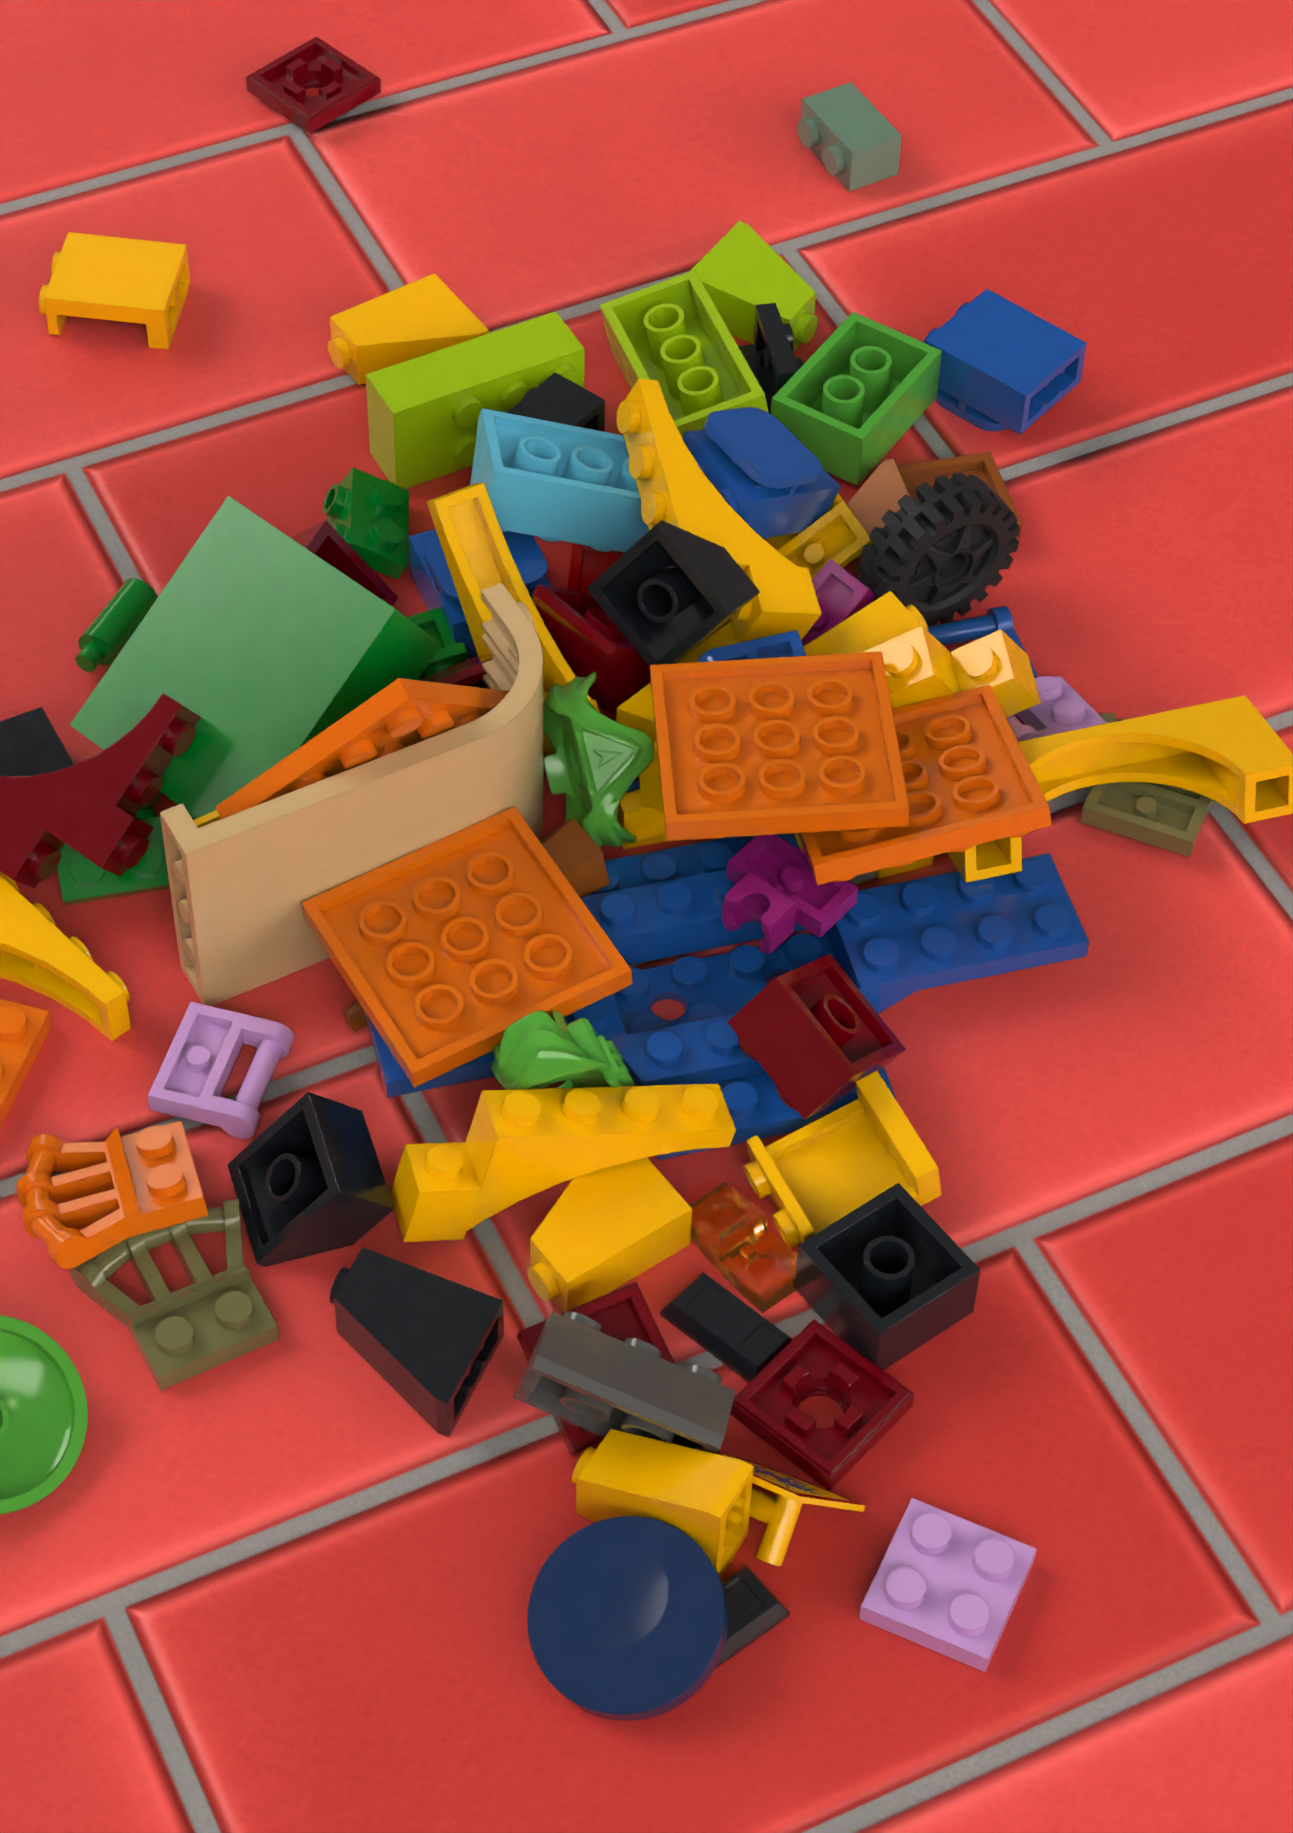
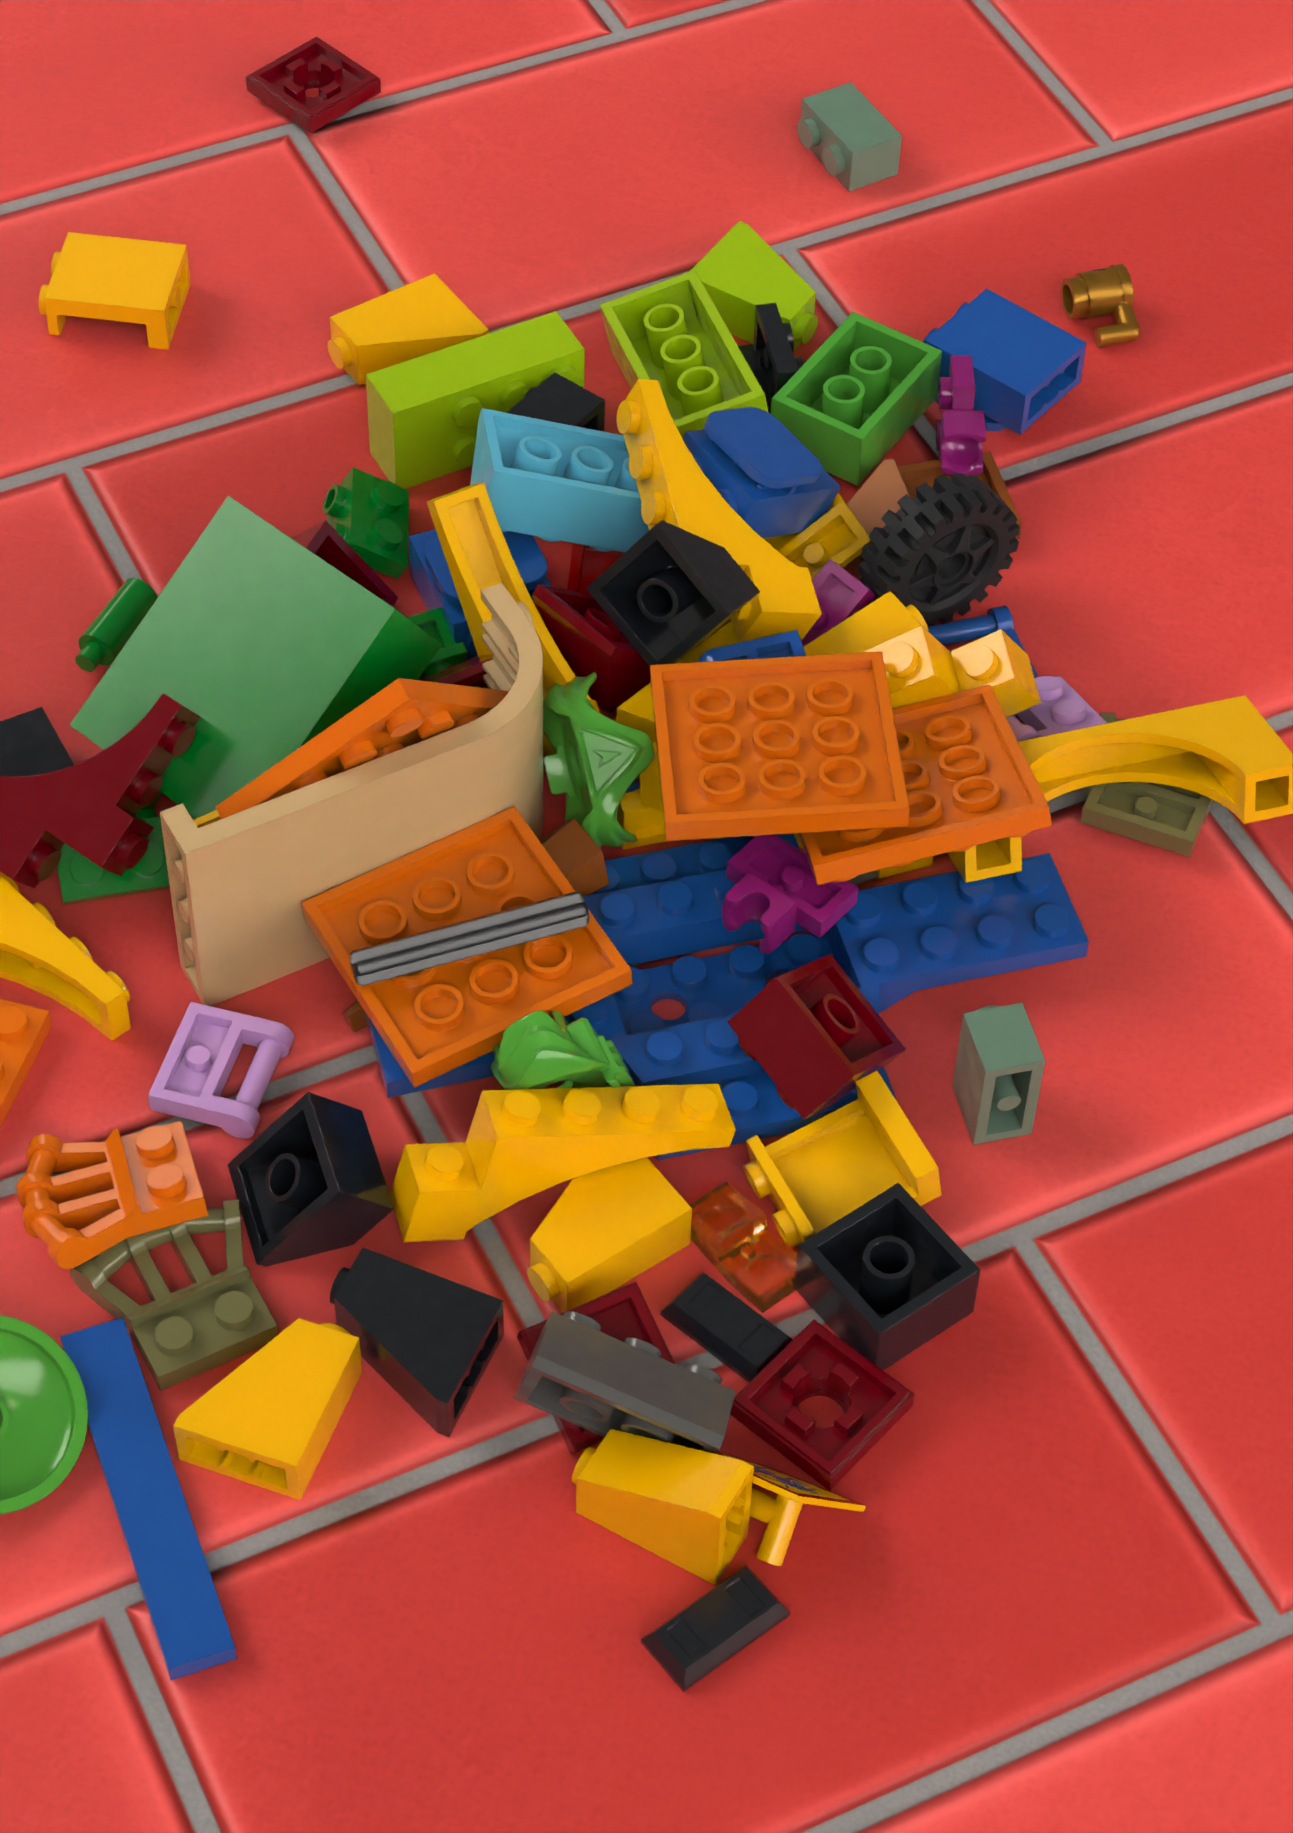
dark blue piece [527,1516,729,1721] -> none
lavender plate [859,1498,1037,1672] -> none
none -> blue tile [60,1317,237,1681]
none -> yellow slope [173,1318,362,1501]
none -> axle [349,891,589,986]
none -> magenta plate [936,356,986,476]
none -> sand green brick [952,1002,1045,1145]
none -> pearl gold piece [1061,264,1141,348]

